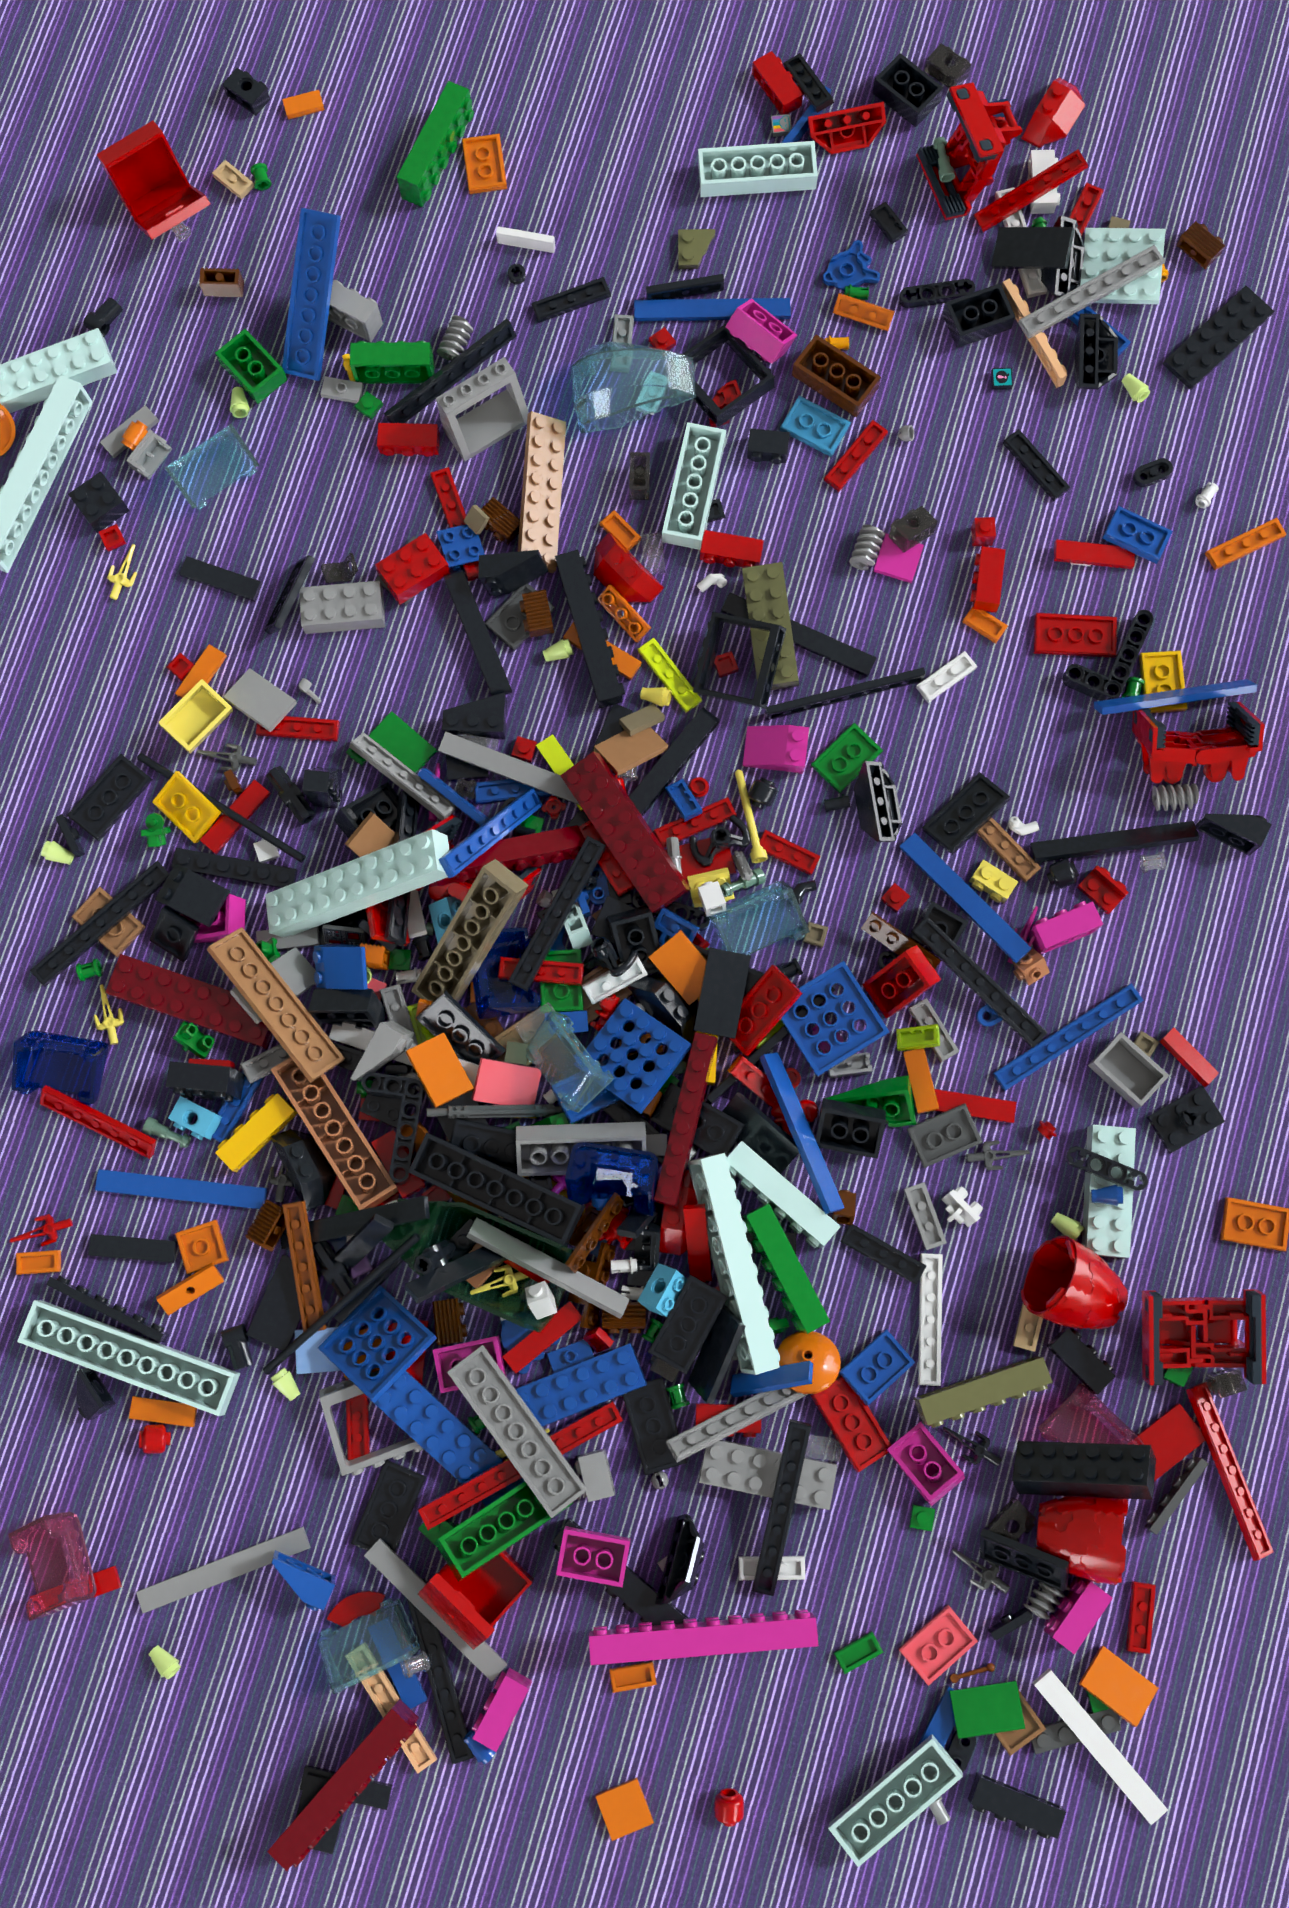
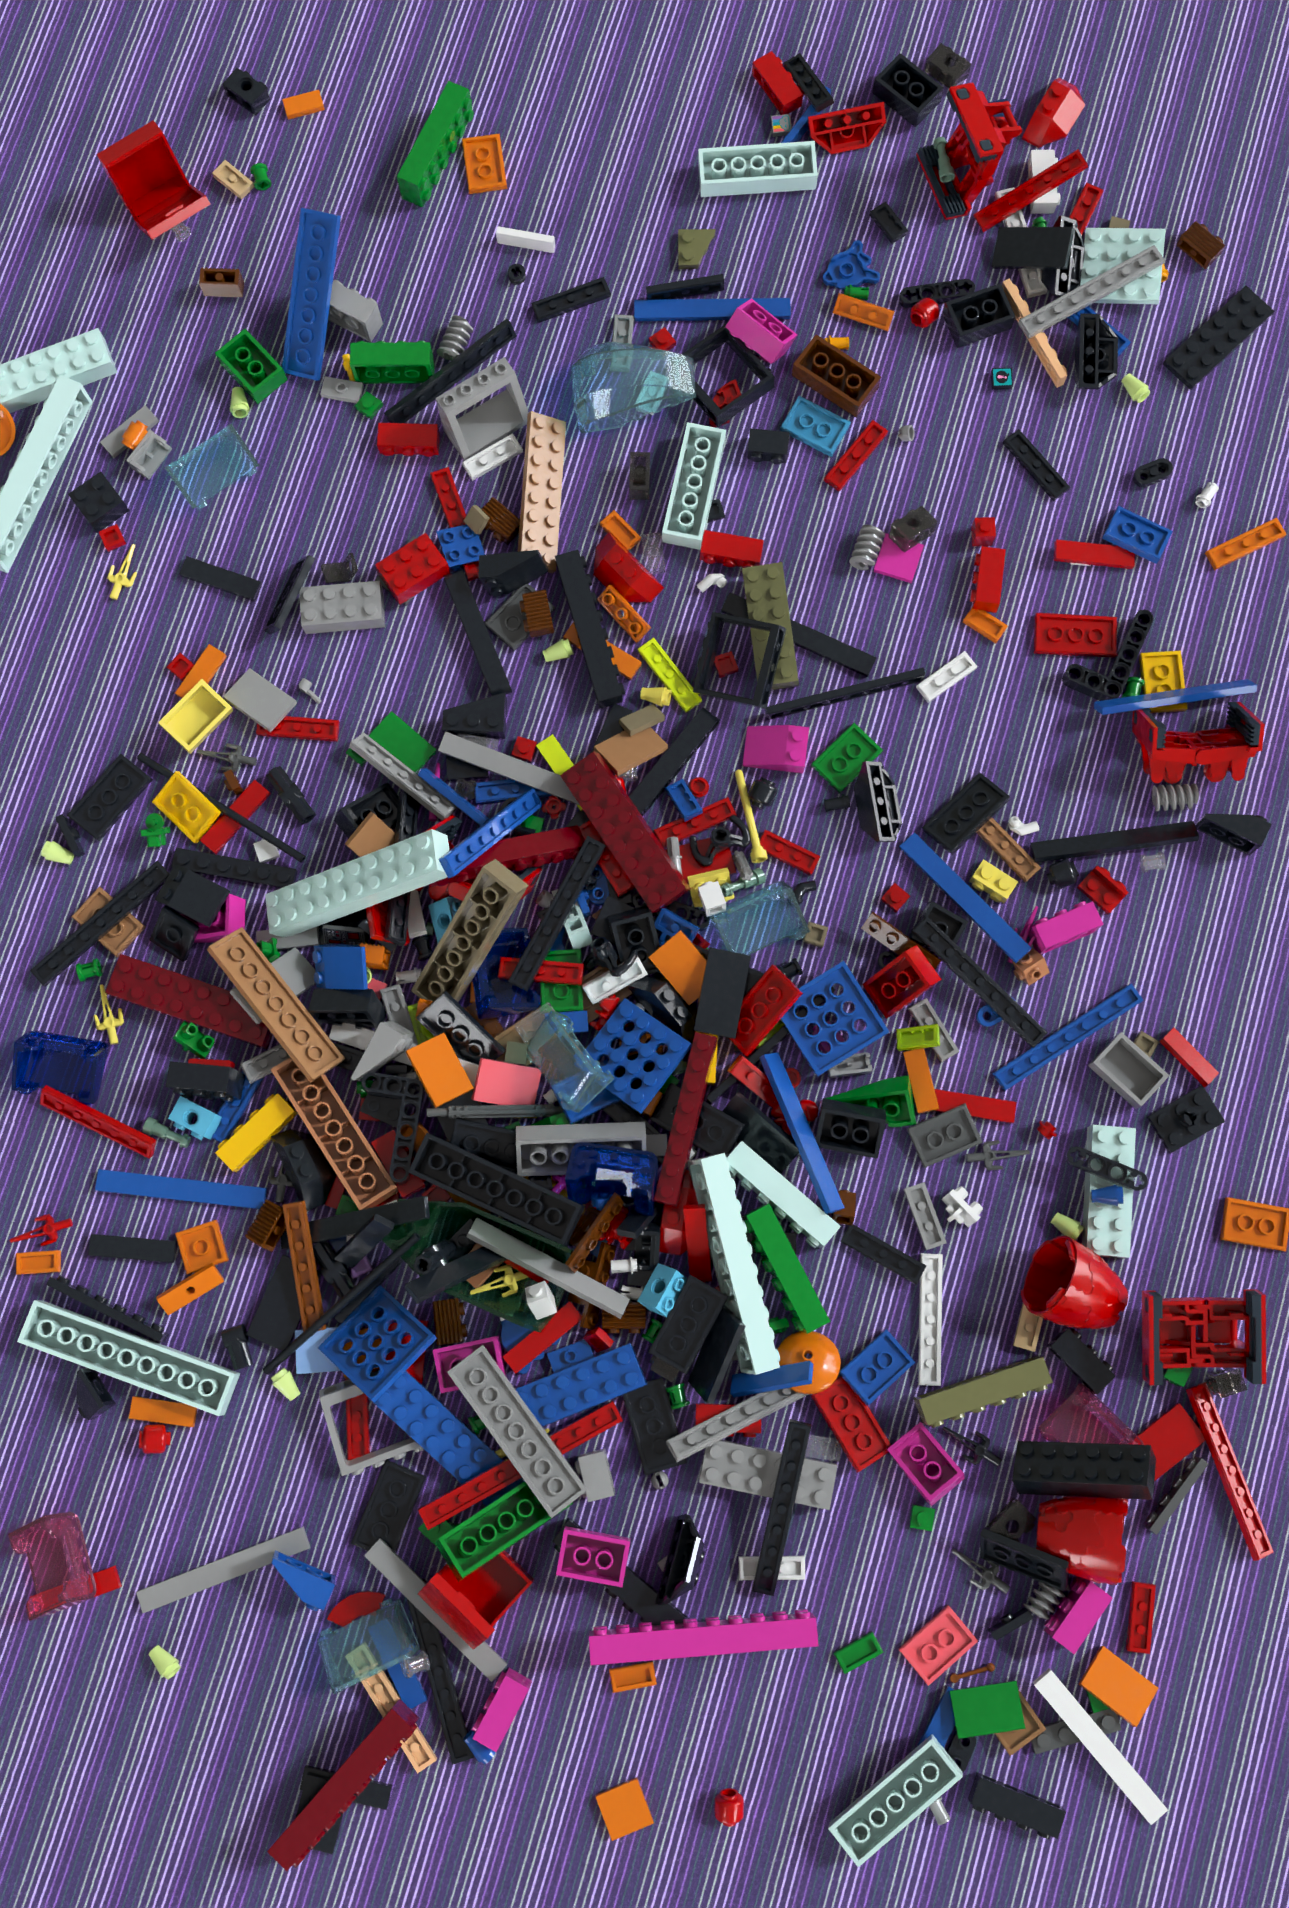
black piece [83,298,123,337] -> none
black wedge [302,767,343,809] -> none
green plate [389,949,412,971] -> none
none -> white tile [462,433,523,481]
none -> red head [910,297,940,328]

